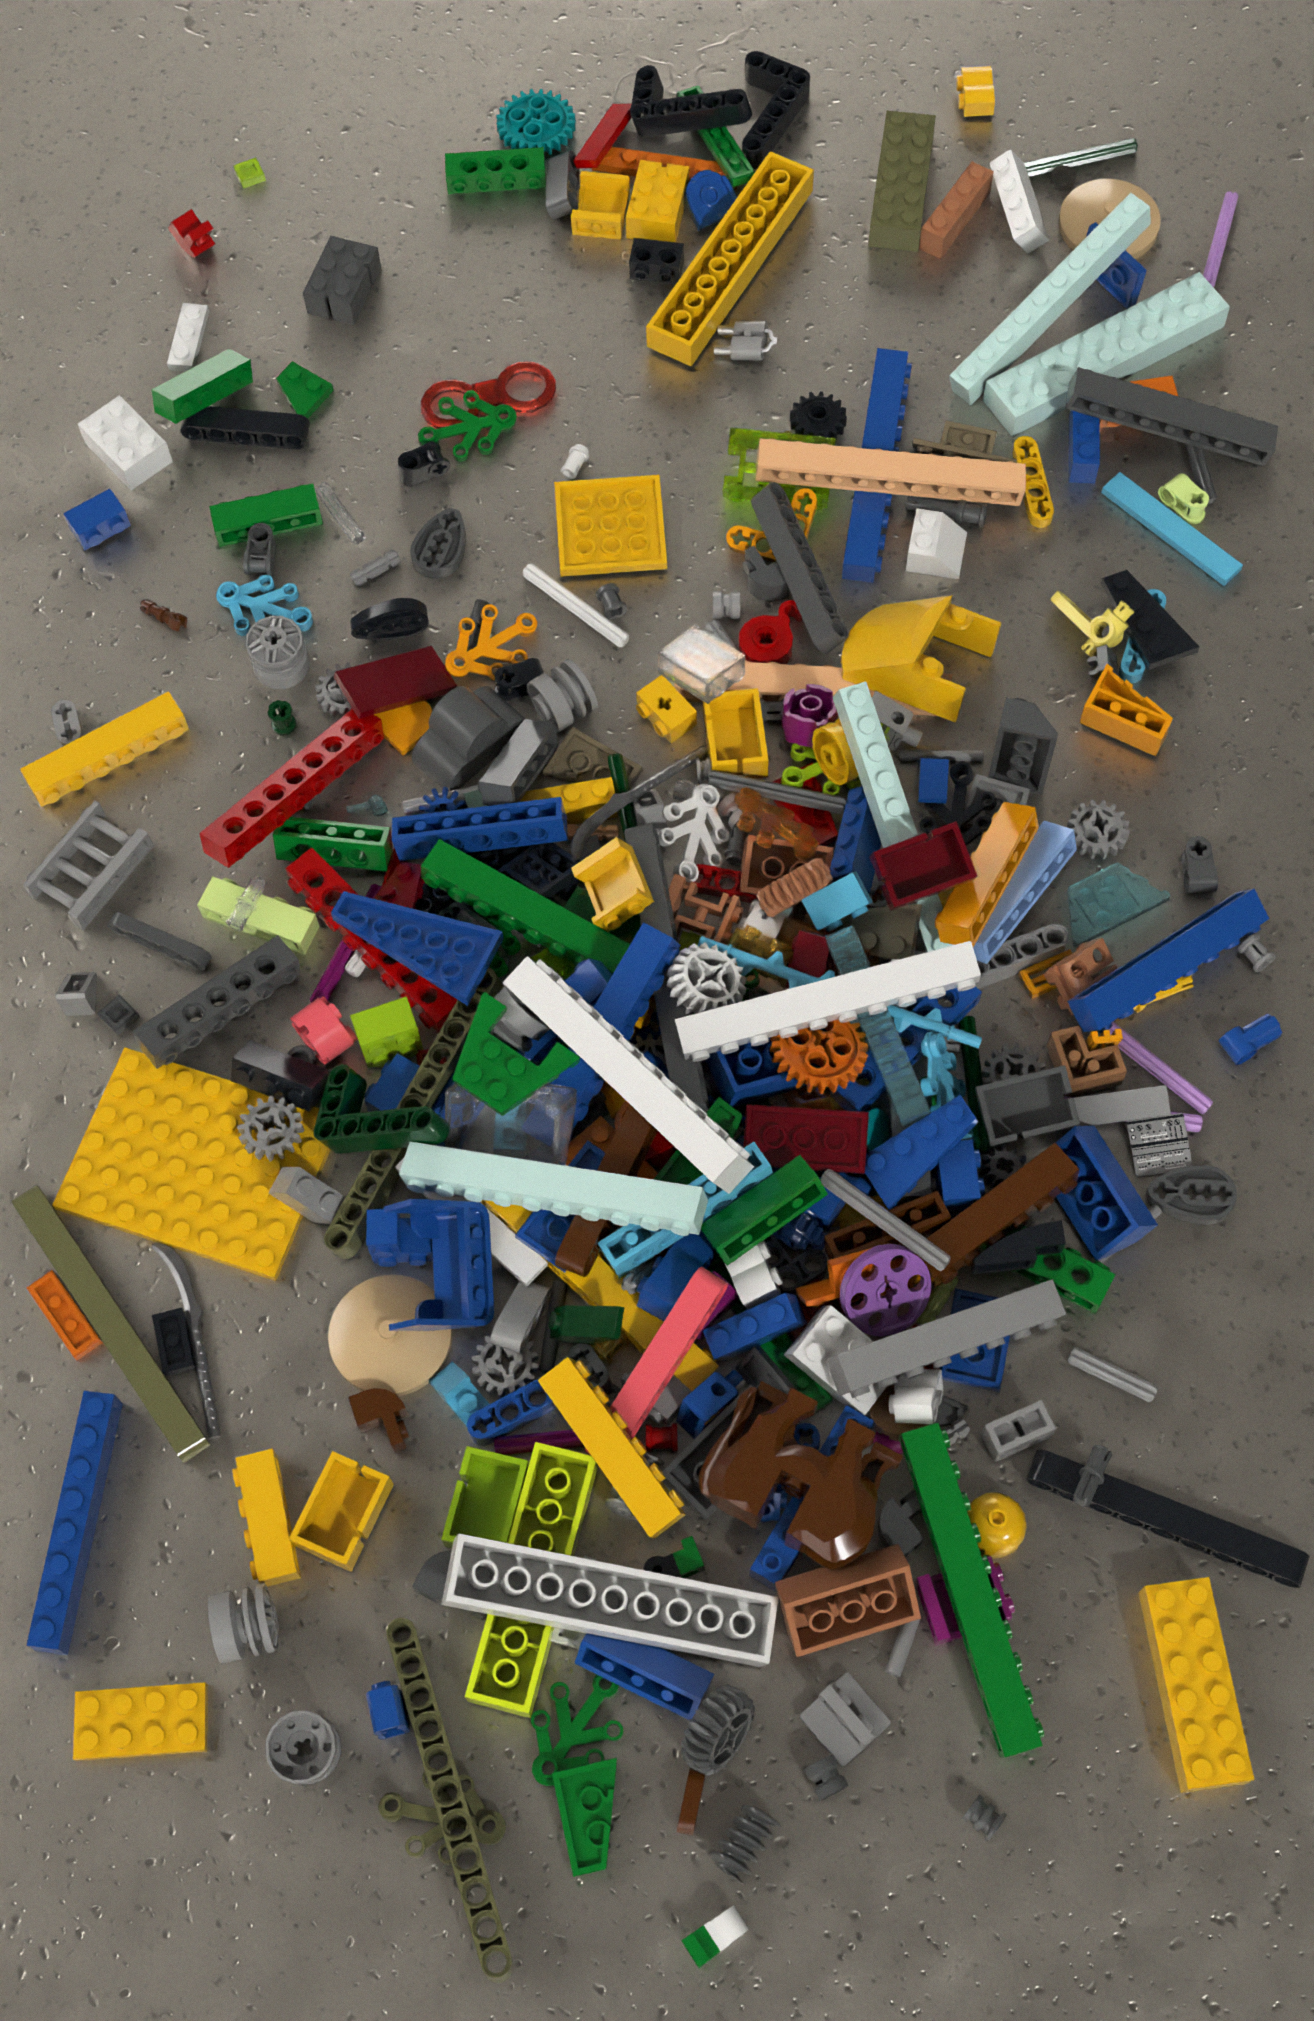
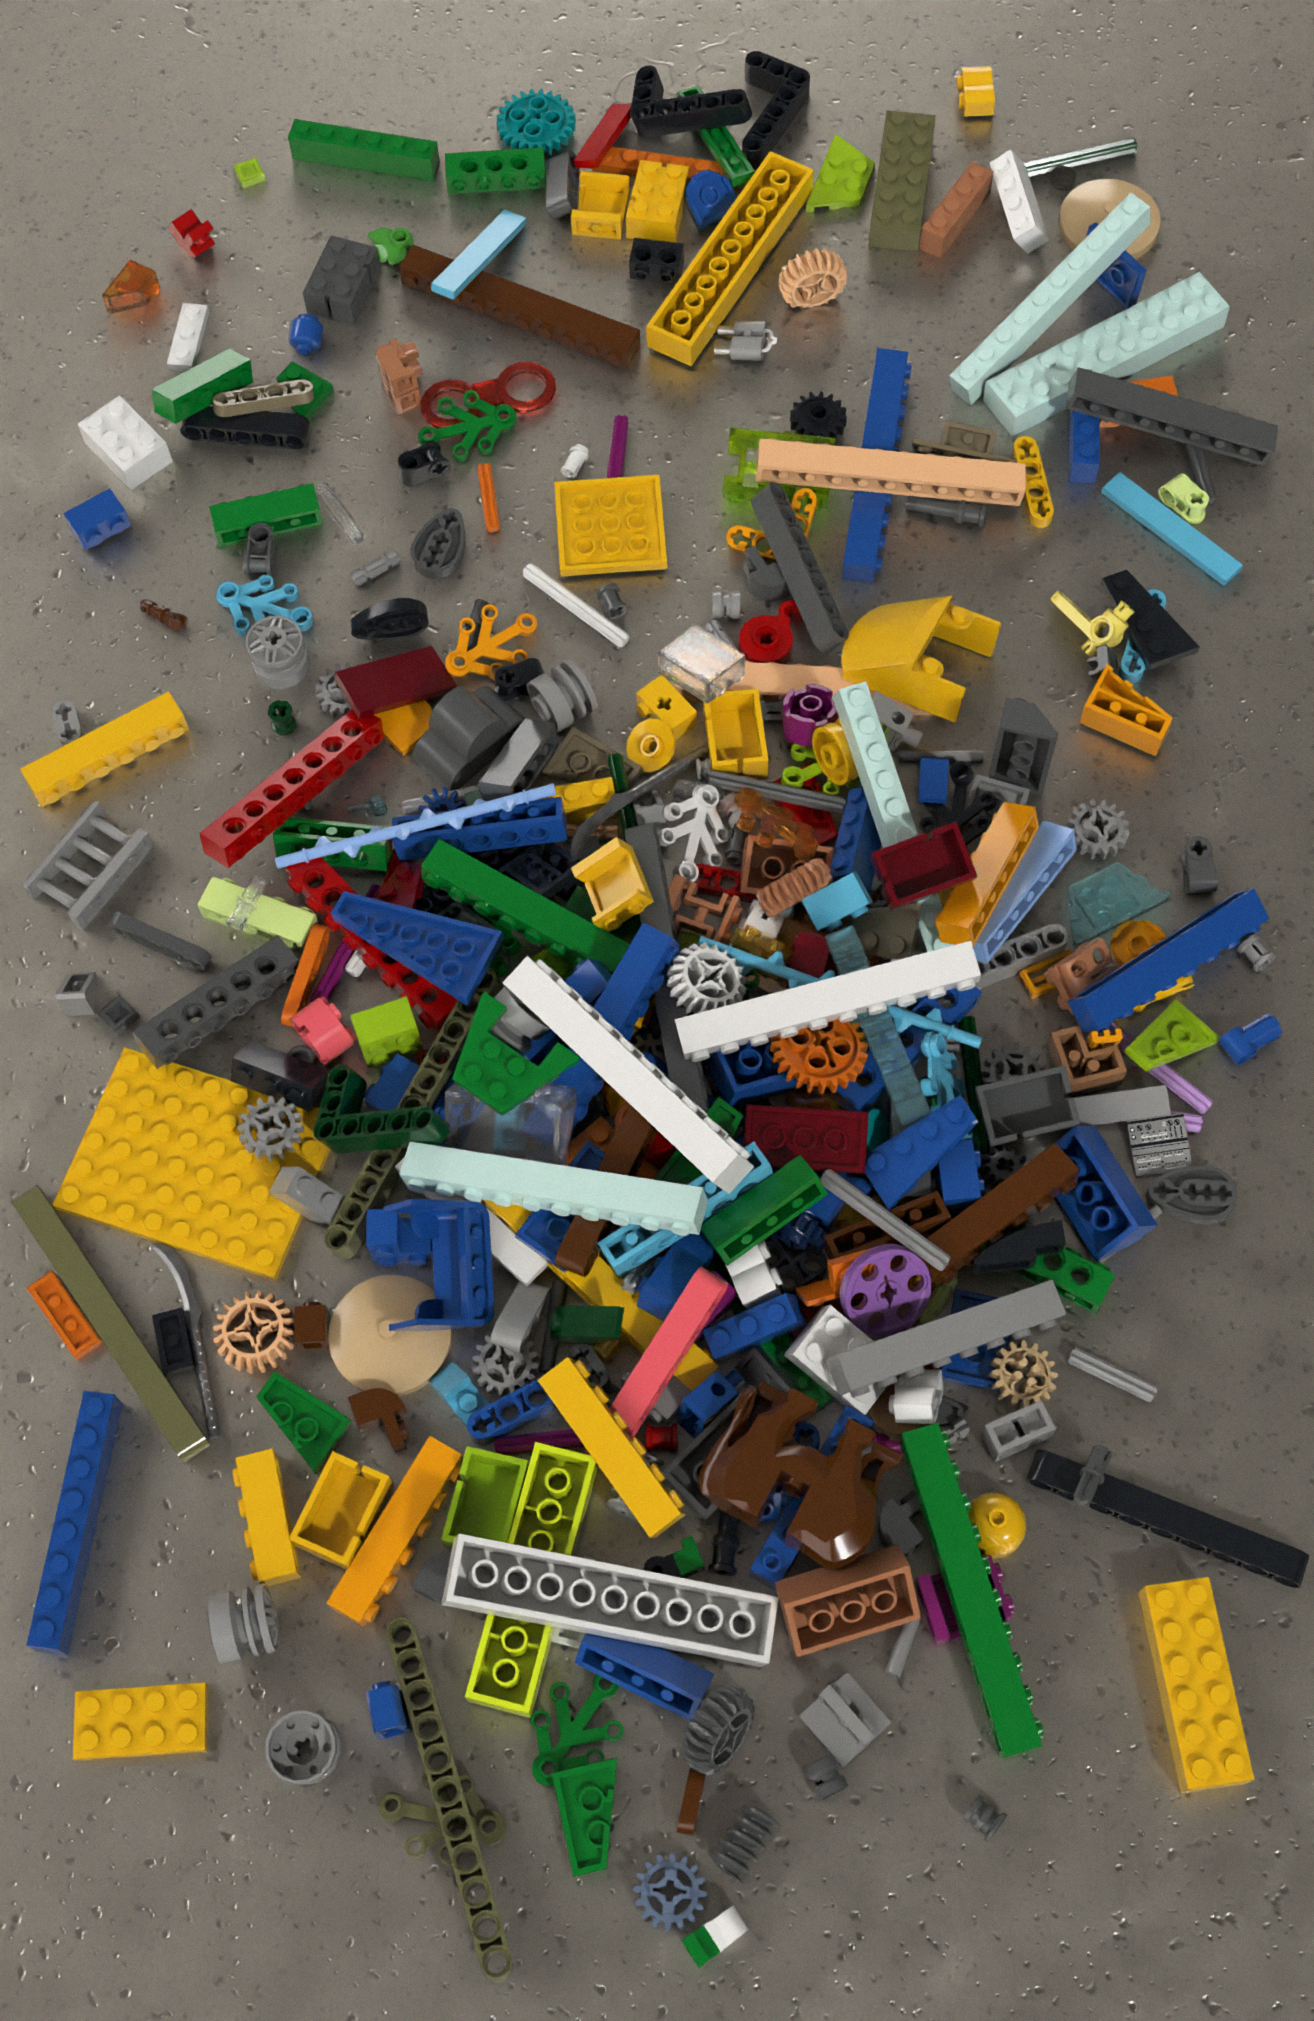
white slope [906,508,967,579] -> none
lavender axle [1203,191,1239,288] -> none
none -> clear orange slope [102,260,160,314]
none -> dark tan beam [212,380,314,417]
none -> light nougat gear [213,1290,294,1374]
none -> green wing [256,1371,352,1475]
none -> light blue plant [275,784,556,869]
none -> orange beam [281,923,330,1028]
none -> green brick [288,119,440,181]
none -> blue head [289,314,323,355]
none -> reddish brown brick [294,1301,330,1351]
none -> light orange brick [327,1436,463,1628]
none -> bright green plate [368,228,413,266]
none -> nougat hips [376,338,423,415]
none -> reddish brown brick [399,245,641,369]
none -> medium azure tile [431,209,526,300]
none -> orange axle [477,463,500,533]
none -> magenta axle [607,415,629,478]
none -> yellow dish [626,718,676,773]
none -> sand blue gear [633,1853,707,1932]
none -> black pin [708,1510,740,1576]
none -> light nougat gear [778,248,847,309]
none -> lime wing [806,134,875,212]
none -> tan gear [988,1340,1058,1409]
none -> light orange tile [1109,919,1166,967]
none -> lime wing [1124,999,1221,1072]

